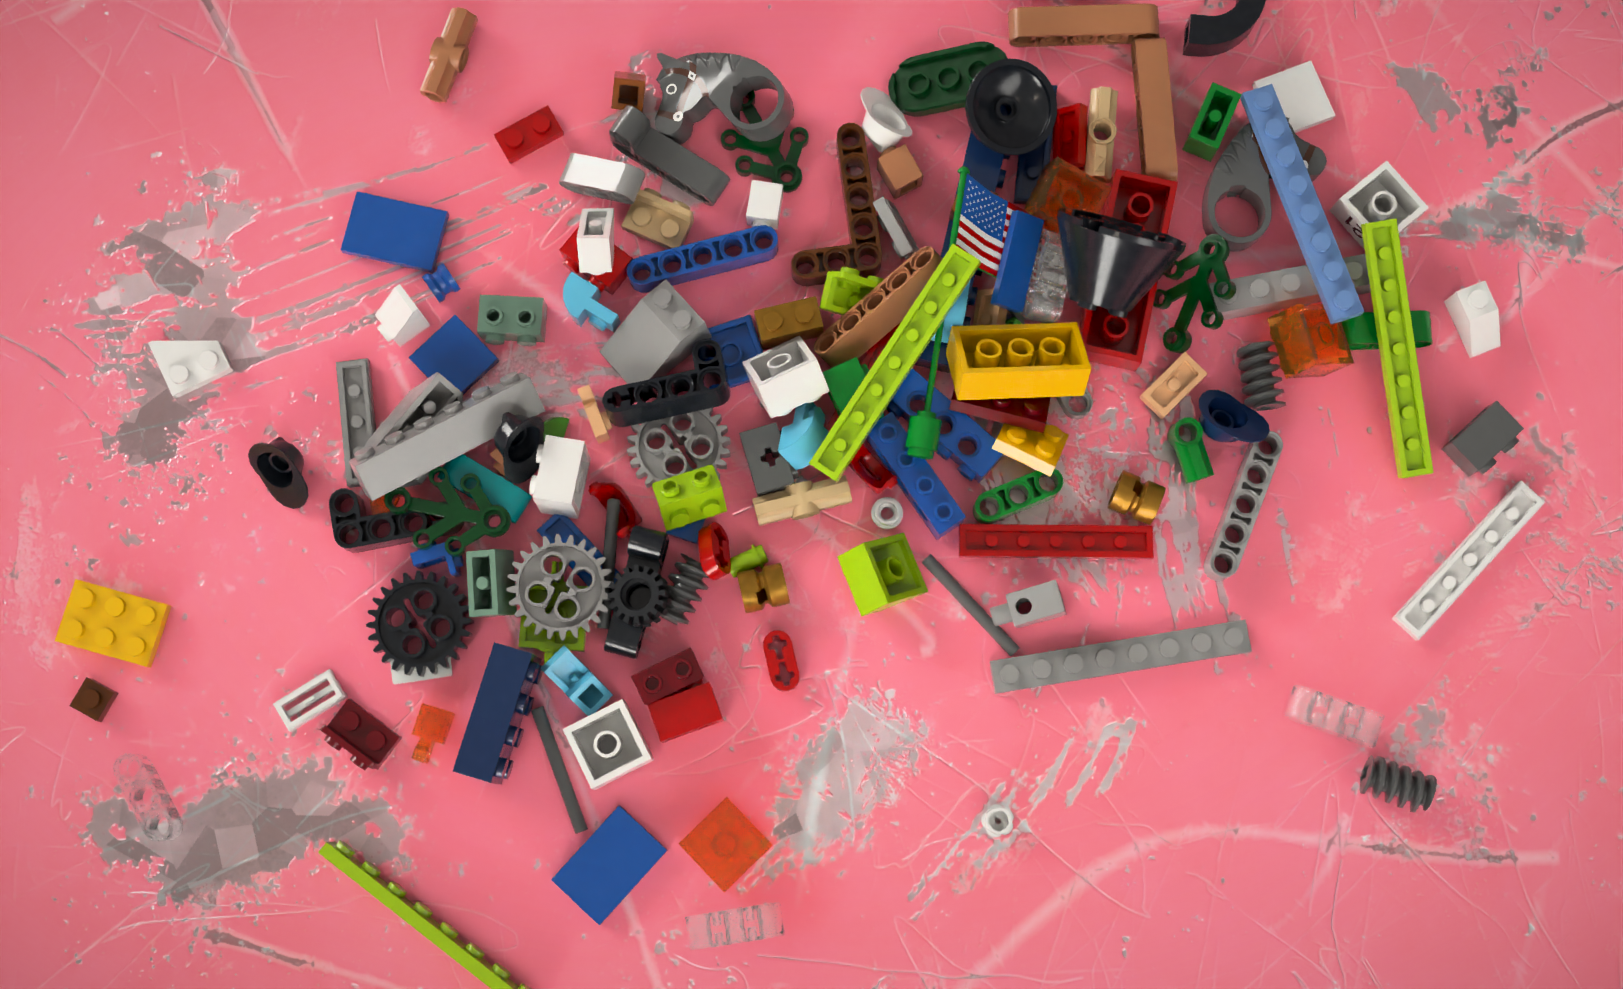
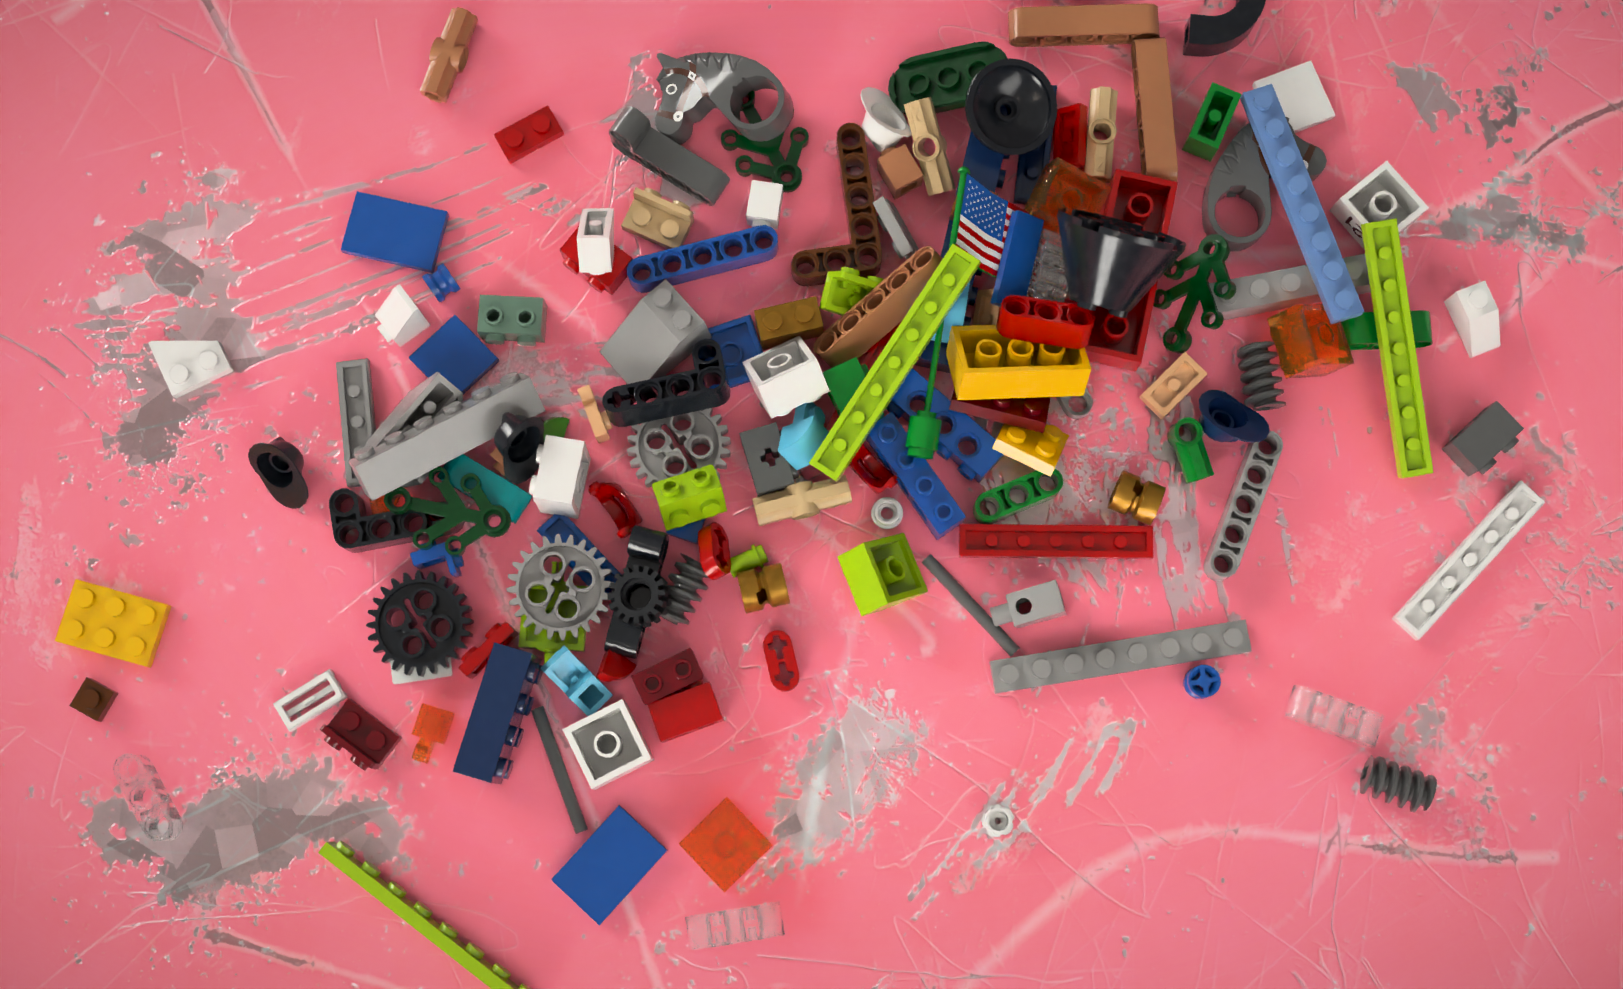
sand green brick [466,549,517,617] -> none
beam [559,153,645,204] -> none
medium azure brick [563,272,621,332] -> none
dark grey bar [597,499,620,629] -> none
dark orange brick [611,71,646,112] -> none
none -> red plate [458,621,519,679]
none -> red tile [596,650,637,682]
none -> tan piece [904,97,956,196]
none -> red beam [996,295,1096,349]
none -> blue wheel [1183,665,1221,699]

